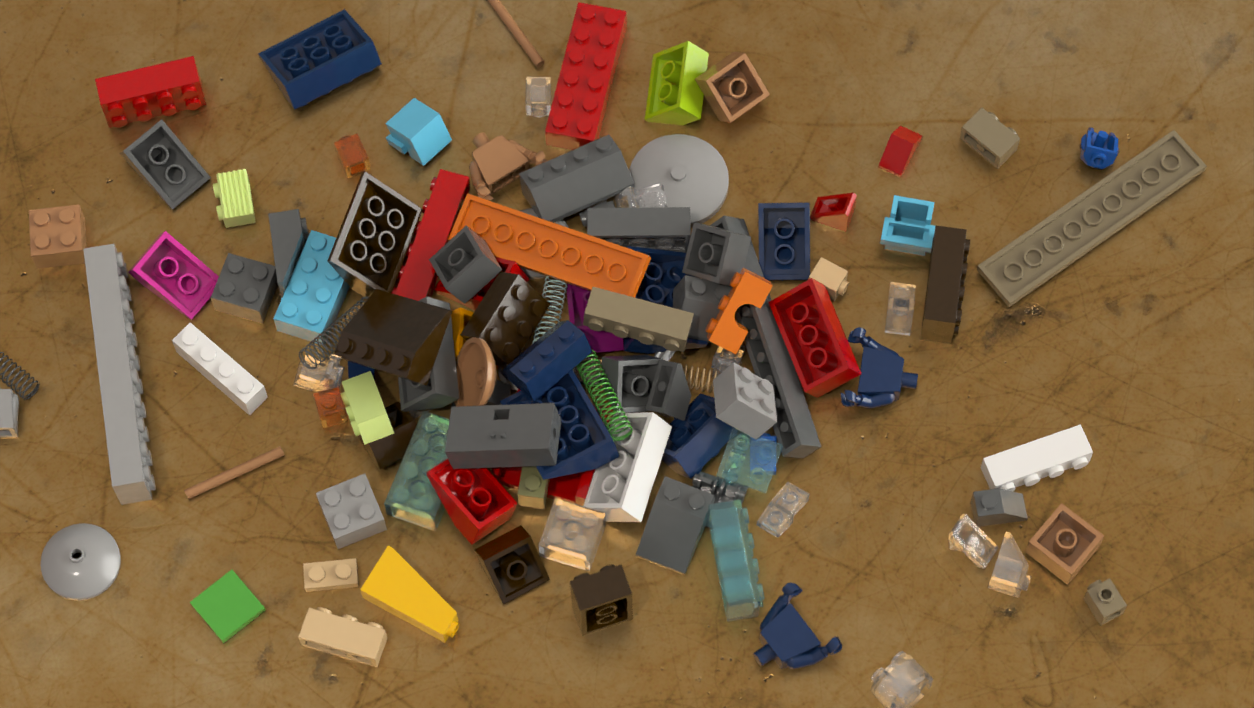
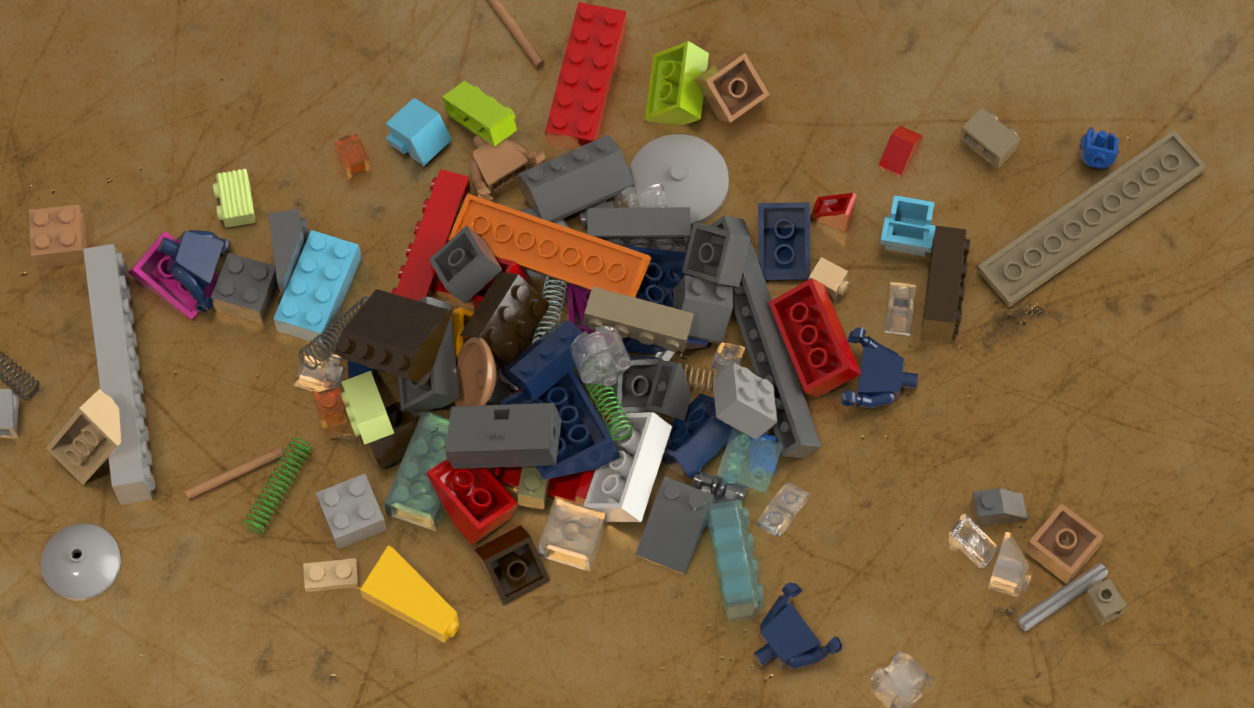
red brick [95,56,207,128] -> none
dark grey slope [120,119,211,210] -> none
white brick [172,323,268,415] -> none
bright green tile [190,569,266,644] -> none
dark blue slope [258,9,382,110] -> none
tan brick [298,607,388,667] -> none
dark brown slope [328,171,423,297] -> none
clear brick [526,77,552,117] -> none
dark brown brick [570,564,633,636] -> none
orange arch [705,268,773,354] -> none
white brick [981,424,1093,491] -> none
none -> tan slope [46,389,121,485]
none -> dark blue torso [158,230,231,311]
none -> bright green piece [243,437,313,534]
none -> lime brick [442,80,517,147]
none -> clear brick [570,326,632,387]
none -> light grey axle [1017,563,1108,631]

